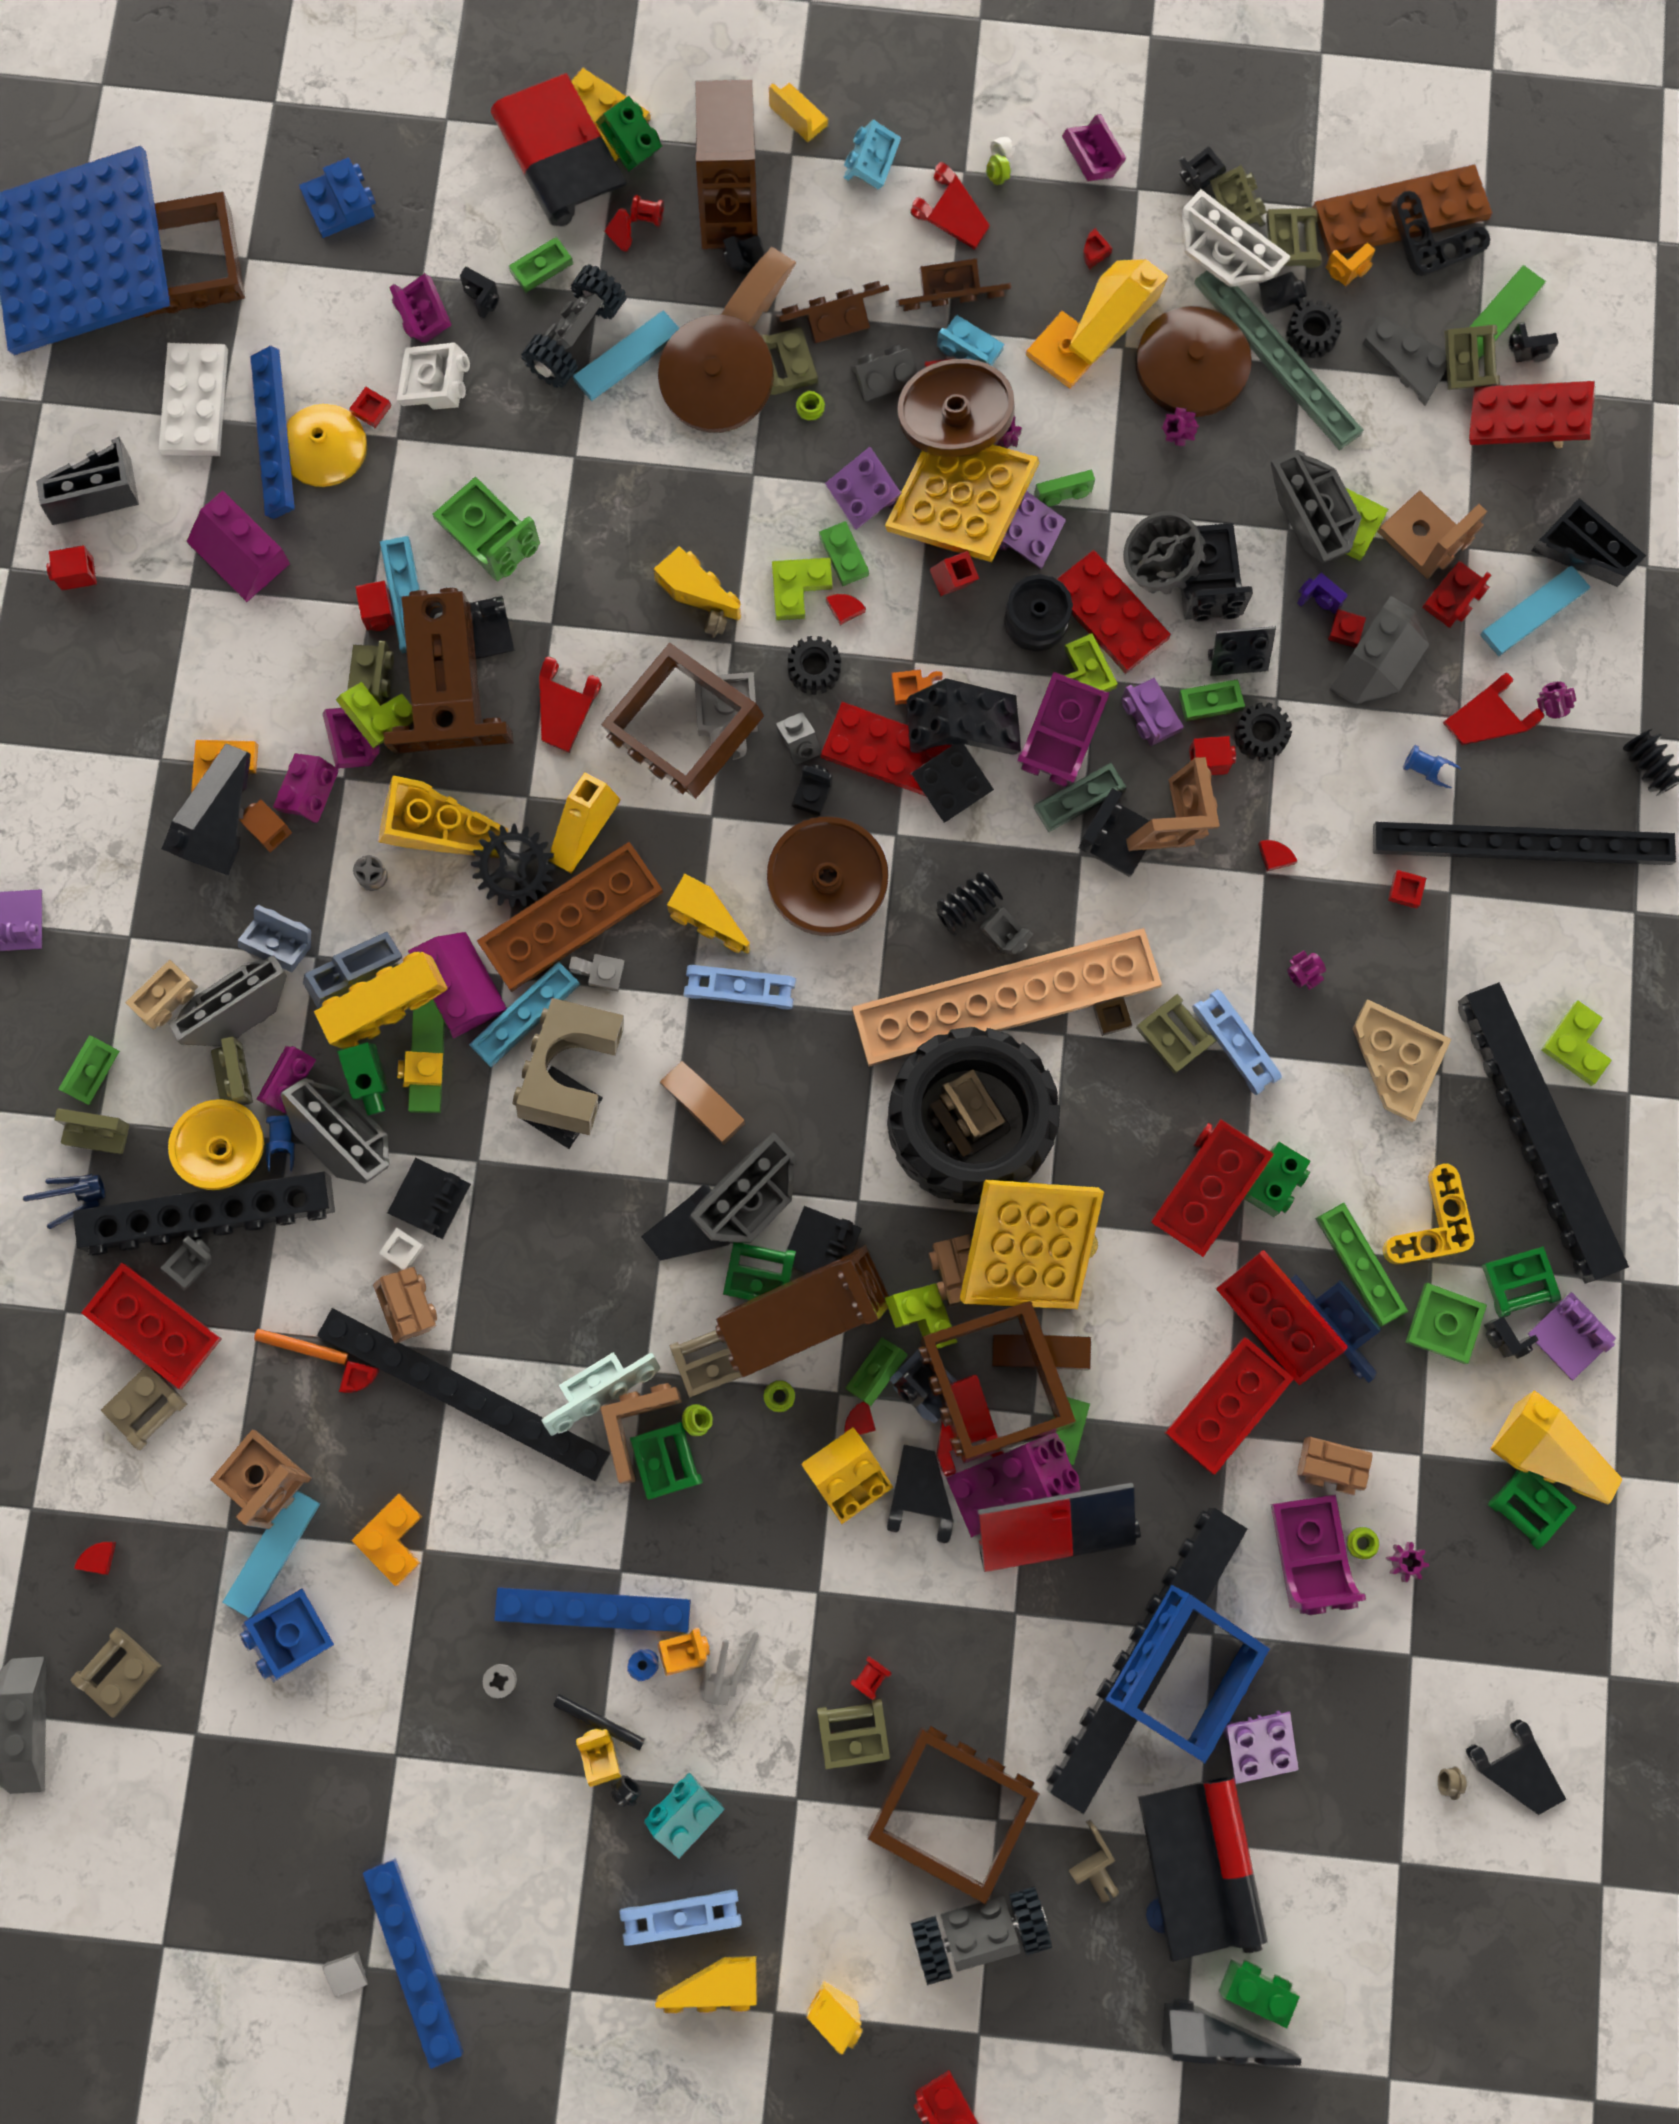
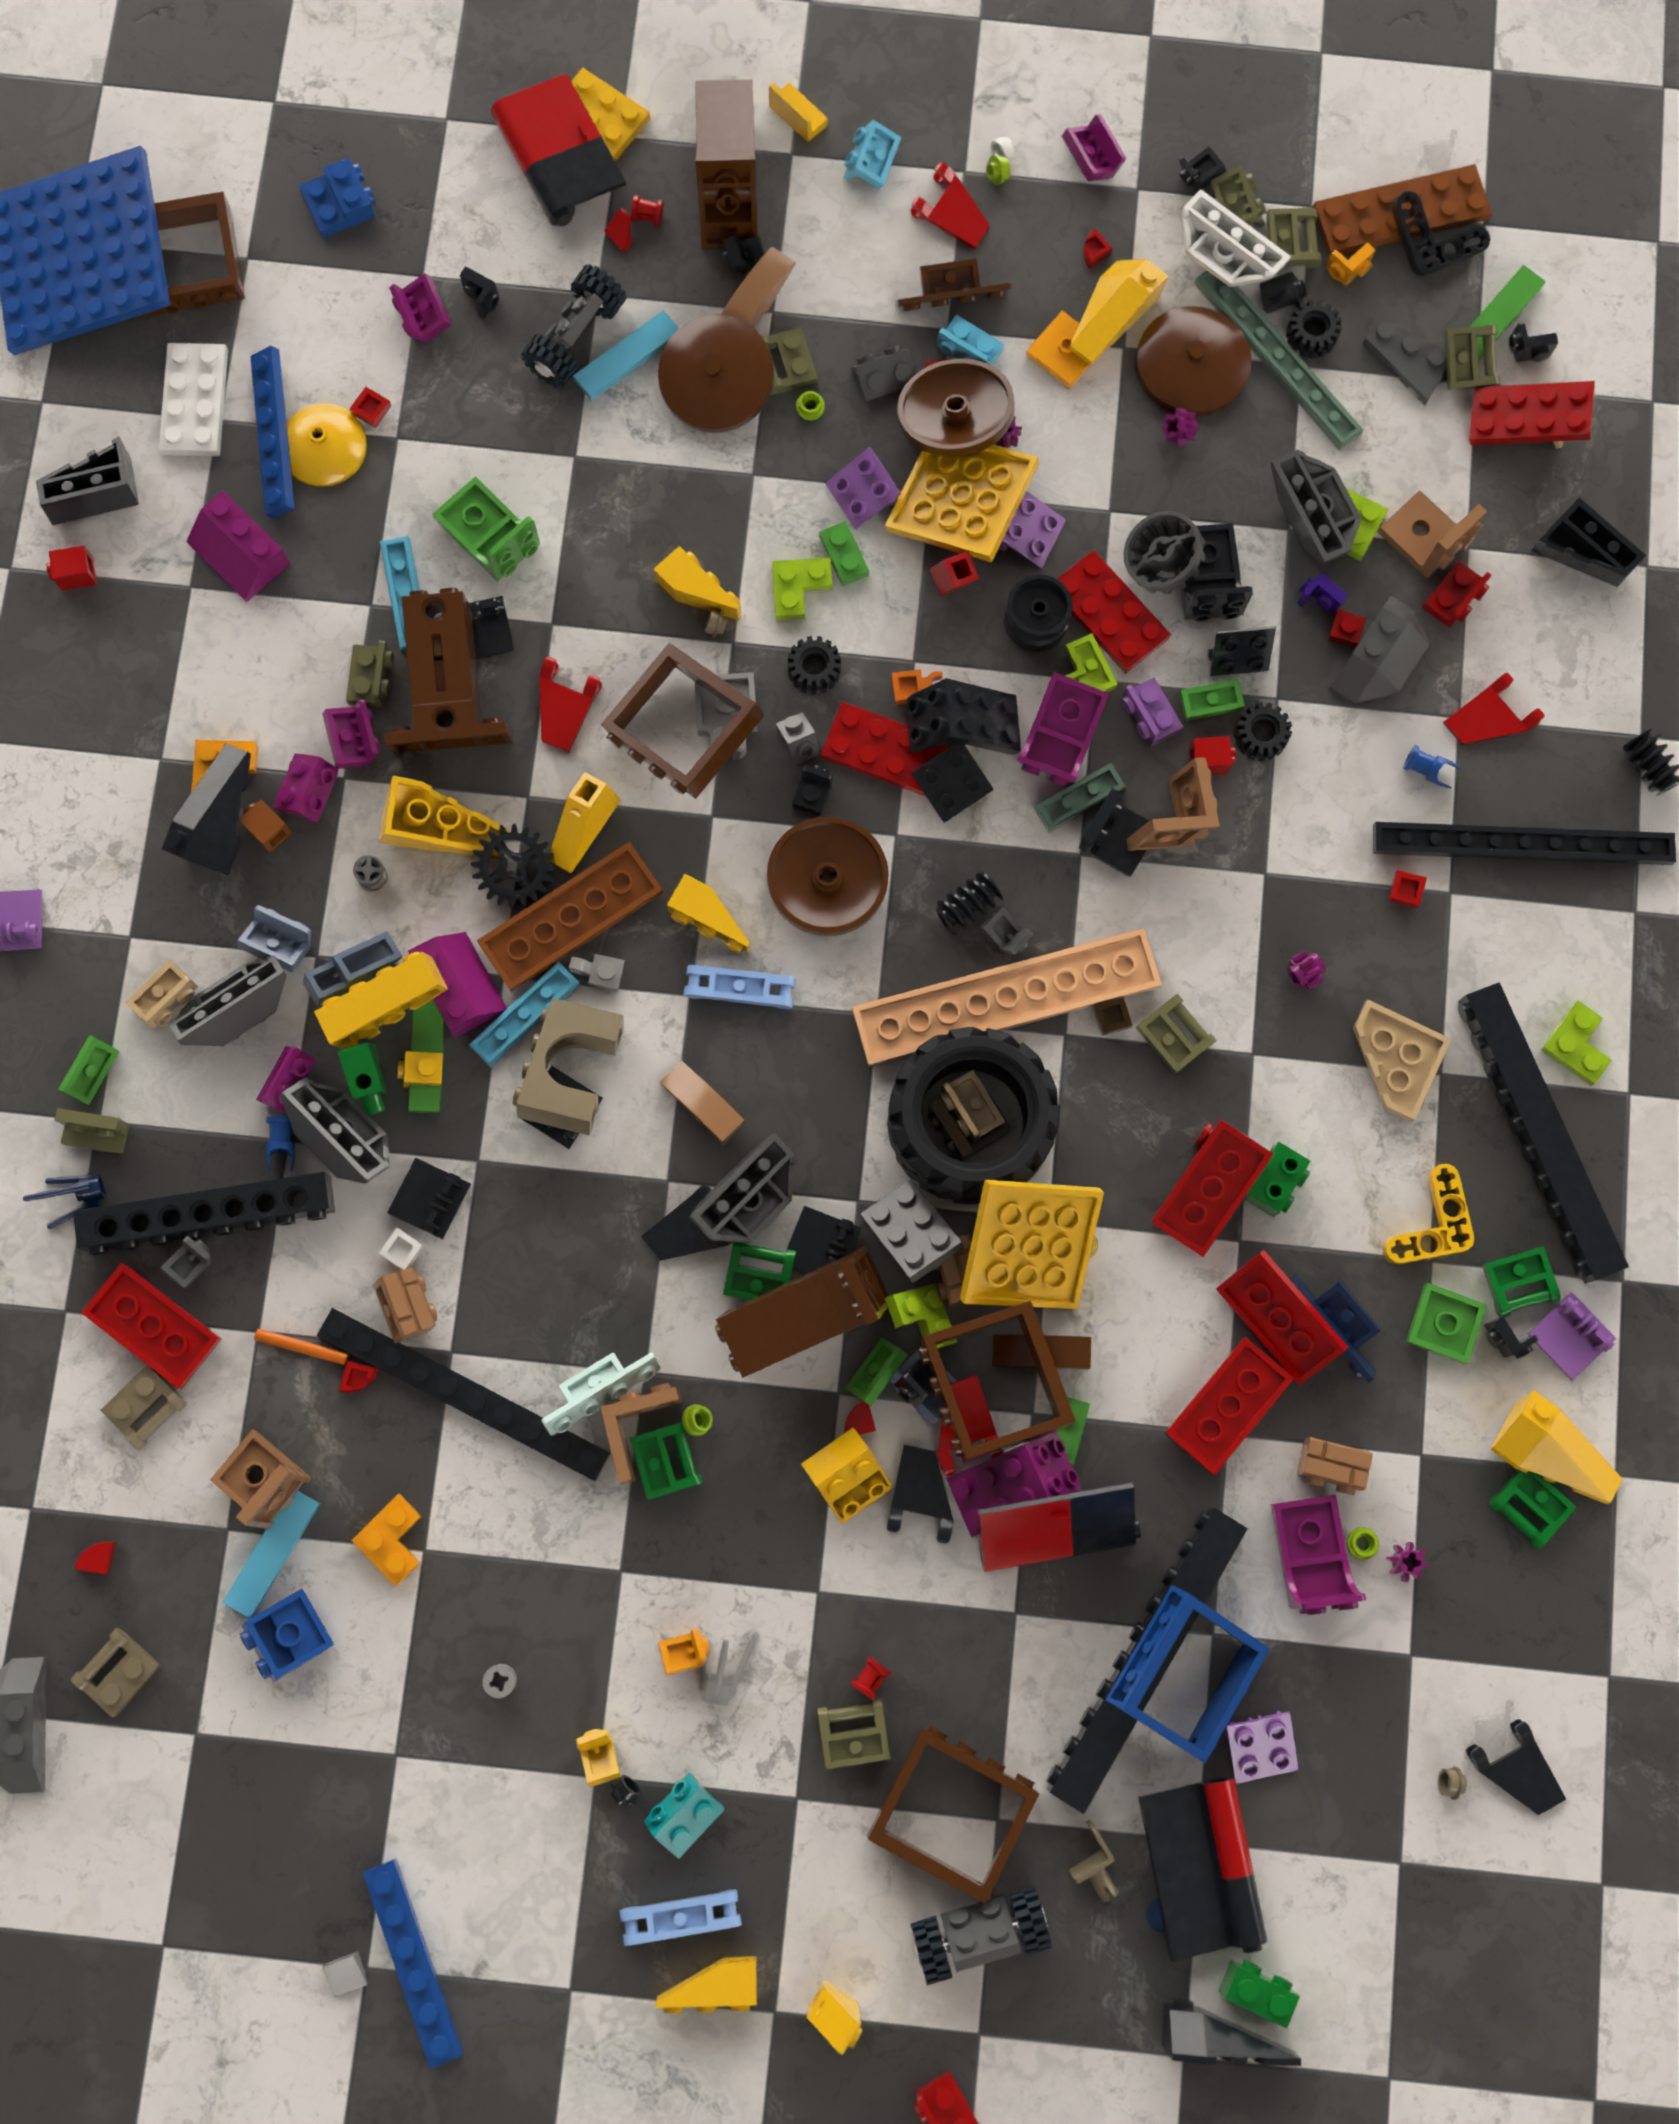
yellow dish [168,1099,264,1190] -> none
olive bracket [211,1036,253,1105] -> none
lime plate [336,682,414,748] -> none
red brick [355,580,395,631] -> none
white plate [397,343,470,410] -> none
blue plate [494,1587,691,1633] -> none
bright green plate [509,236,573,293] -> none
black bar [553,1694,645,1751] -> none
green brick [595,95,663,172] -> none
blue piece [627,1649,659,1681] -> none
dark tan plate [669,1330,742,1398] -> none
lime plate [764,1380,795,1412] -> none
reddish brown bracket [776,281,890,343] -> none
red tile [826,594,866,625] -> none
bright green plate [1034,469,1095,507] -> none
light blue plate [1192,989,1282,1095] -> none
red tile [1258,840,1297,872] -> none
bright green tile [1315,1203,1409,1327] -> none
medium azure tile [1480,565,1590,657] -> none
magenta gear [1536,681,1577,719] -> none
none -> plate [860,1179,964,1283]

